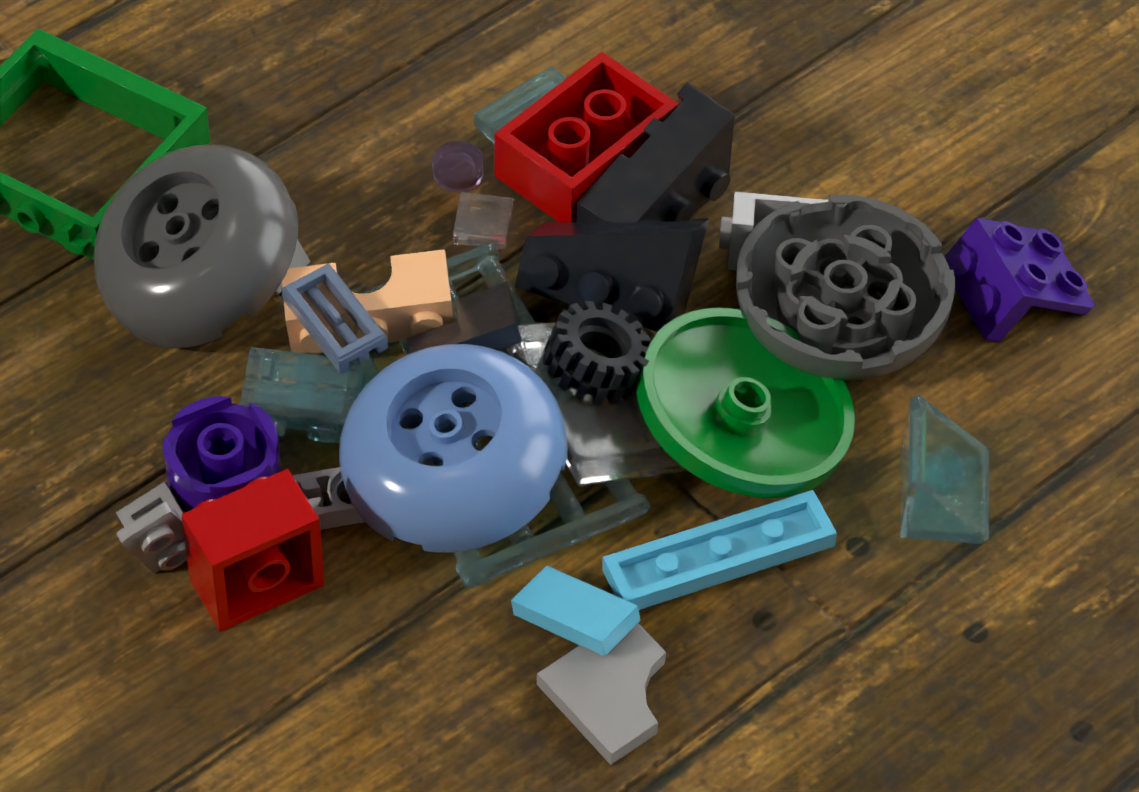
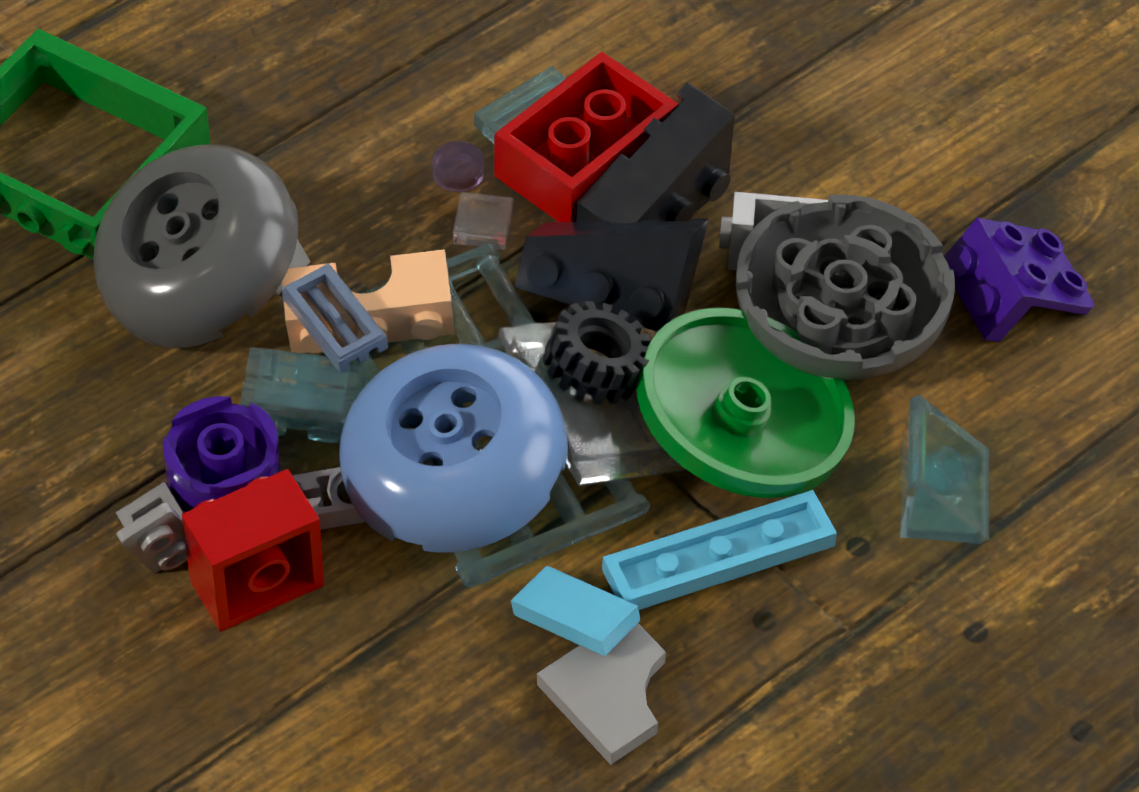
black tile [407,282,522,354] -> none

